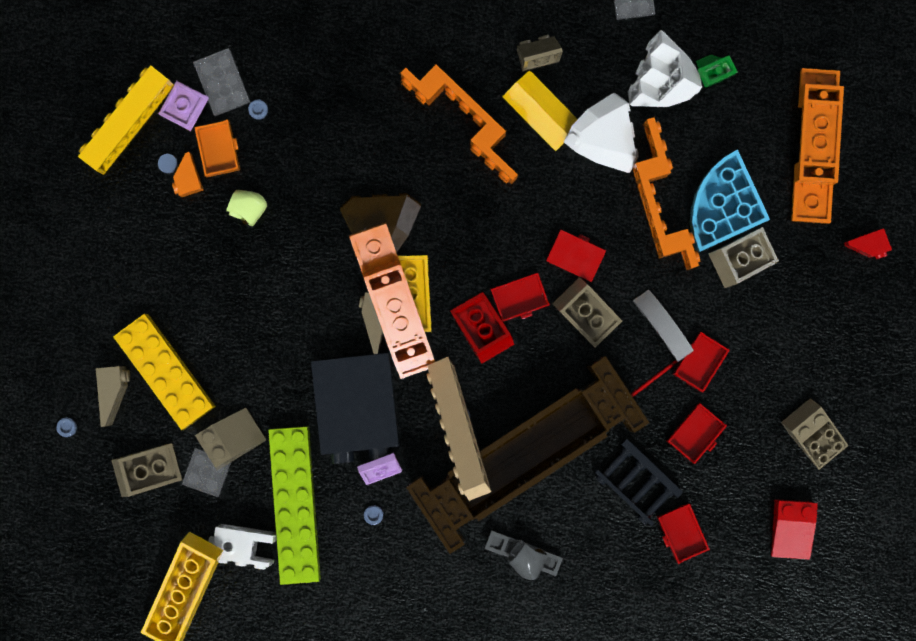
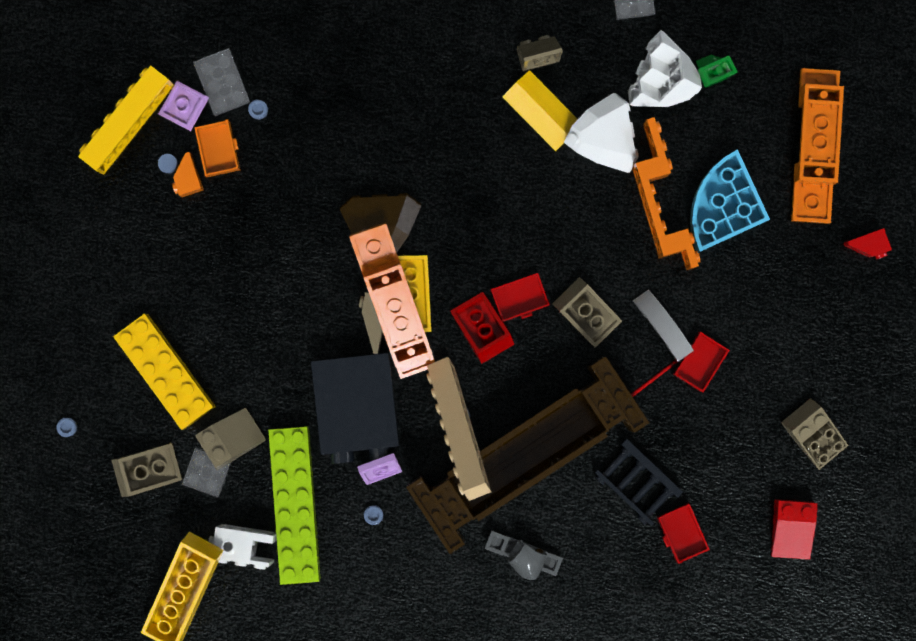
dark tan slope [96,366,130,427] -> none
yellowish green piece [226,190,267,226] -> none
orange bracket [401,65,518,184] -> none
red container [546,230,606,282] -> none
red container [667,403,727,464] -> none
dark tan slope [708,227,779,288] -> none

